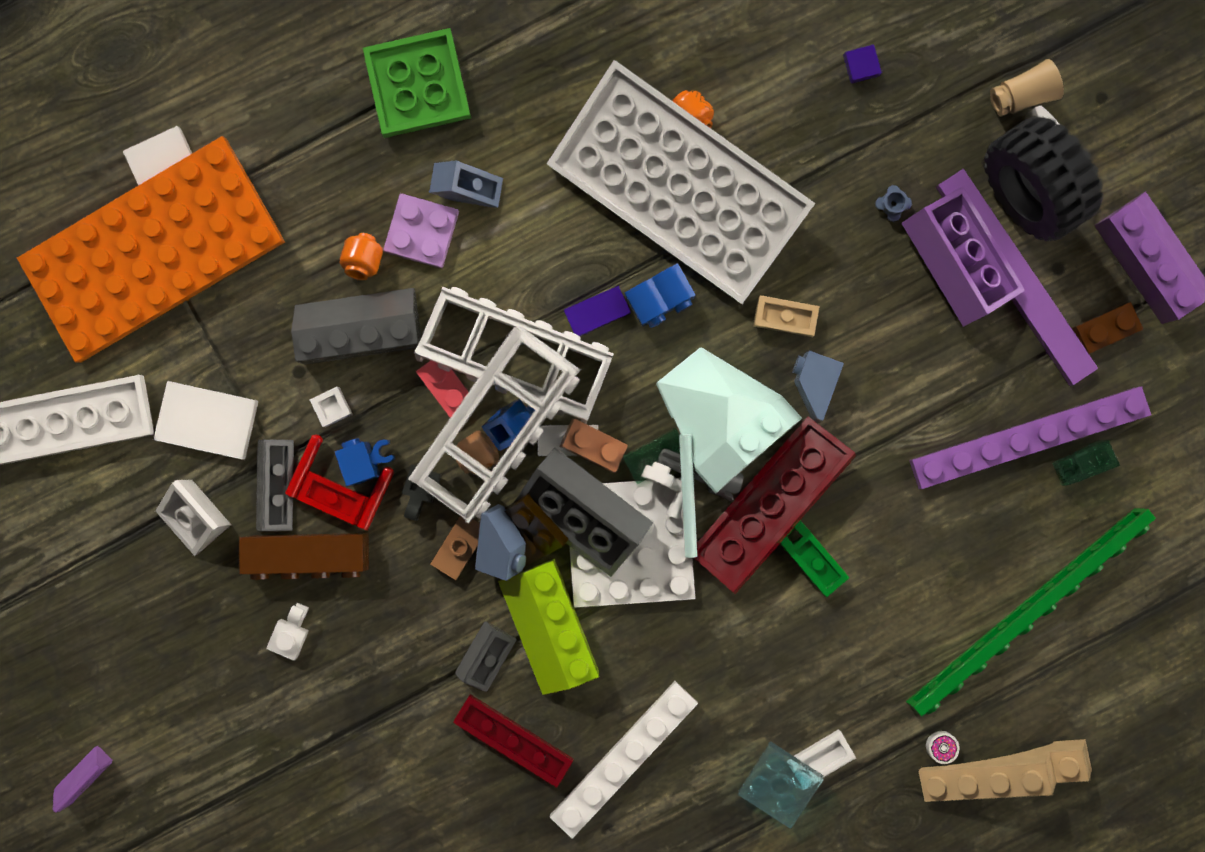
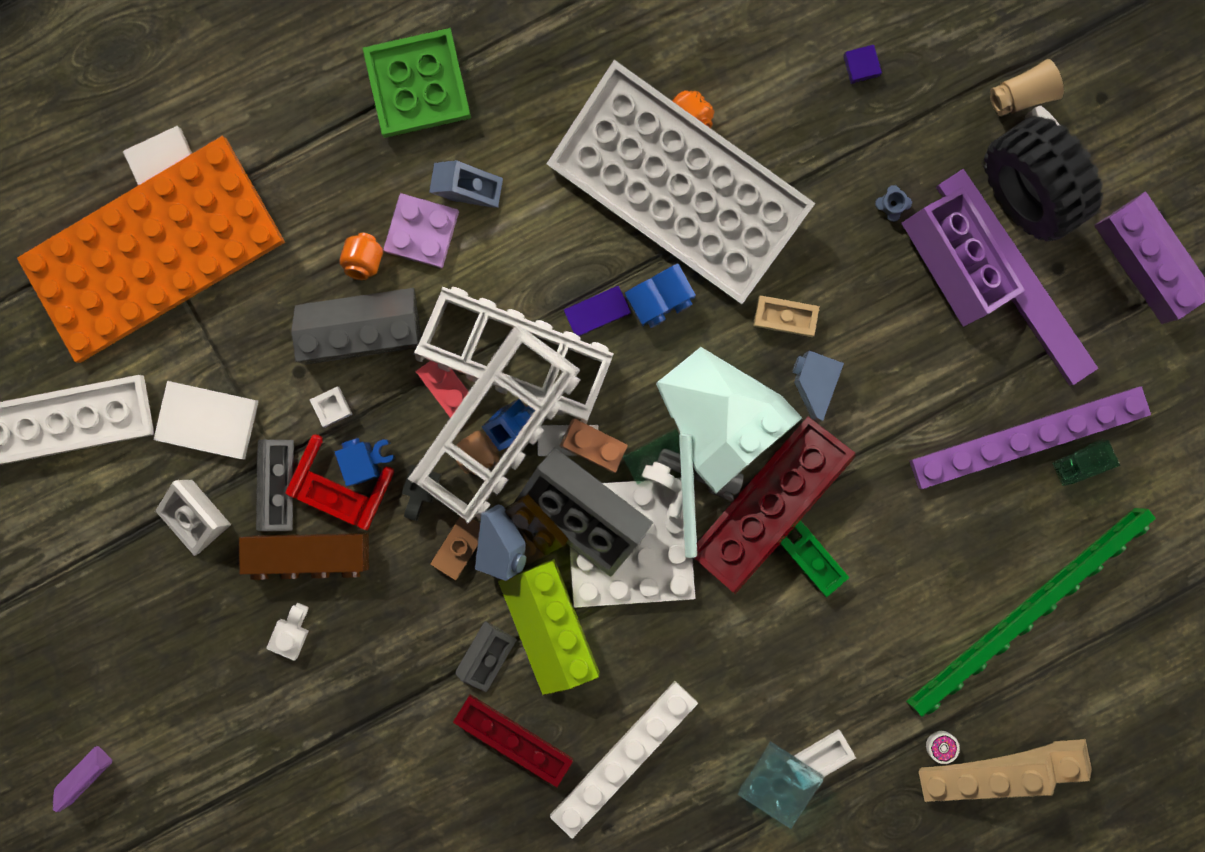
reddish brown plate [1072,302,1143,354] -> none

